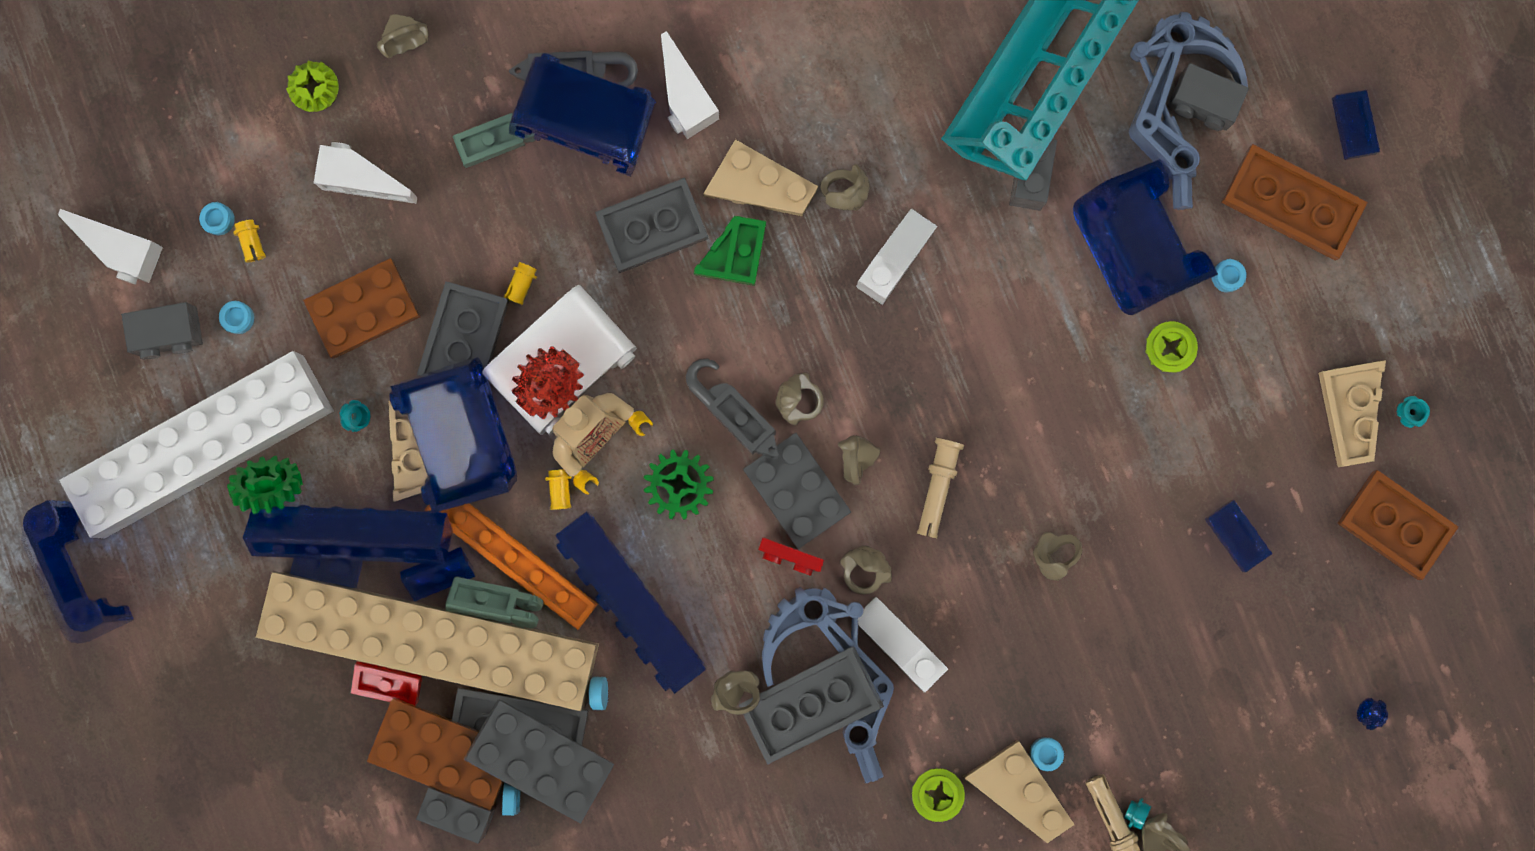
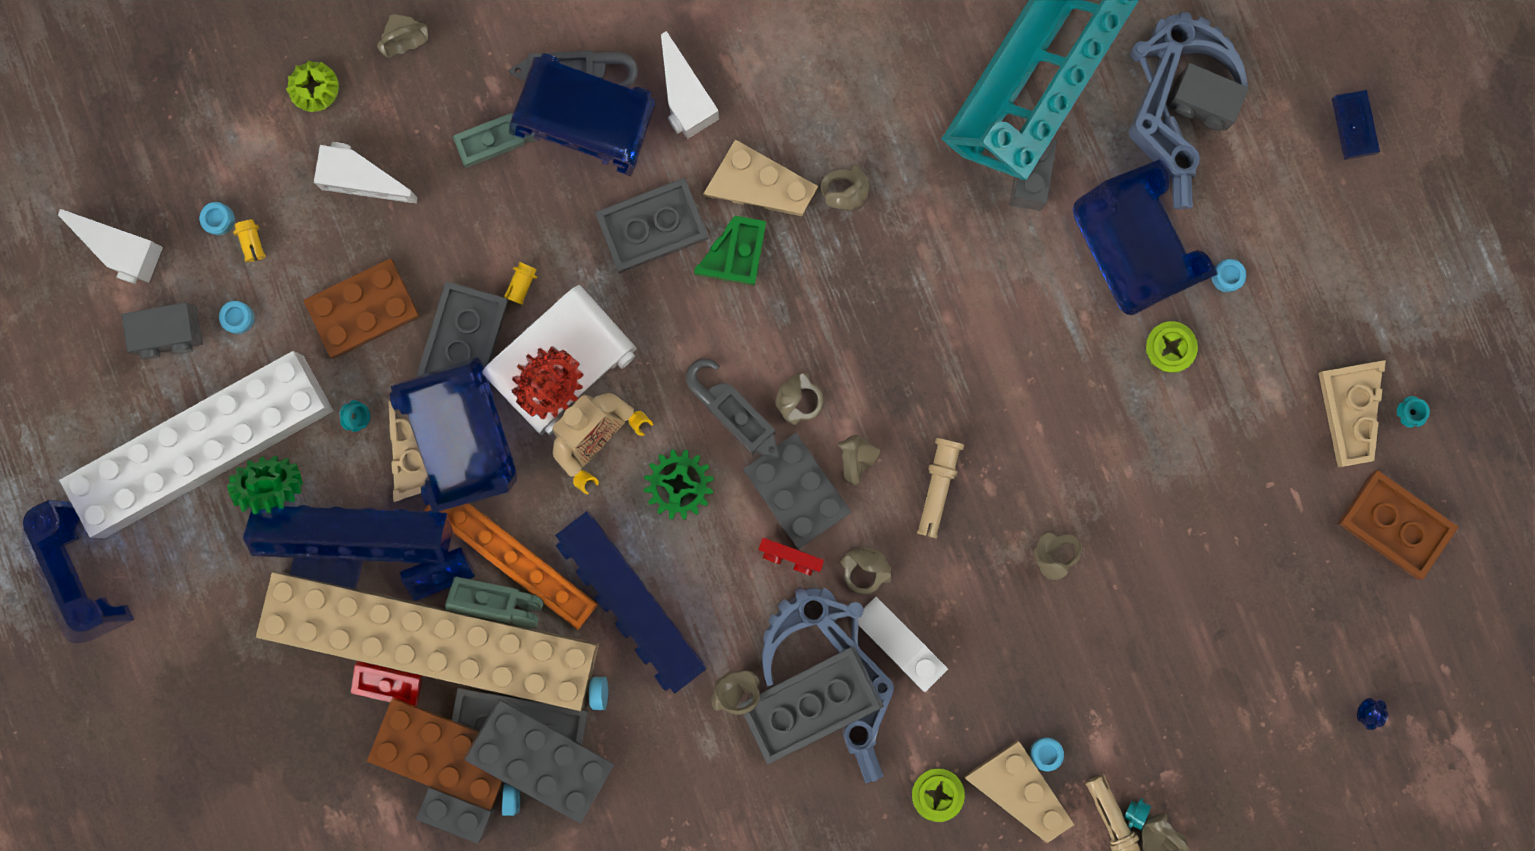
yellow pin [545,469,572,510] -> none
white slope [856,209,937,305] -> none
clear blue plate [1205,500,1272,572] -> none
dark orange plate [1221,144,1368,261] -> none

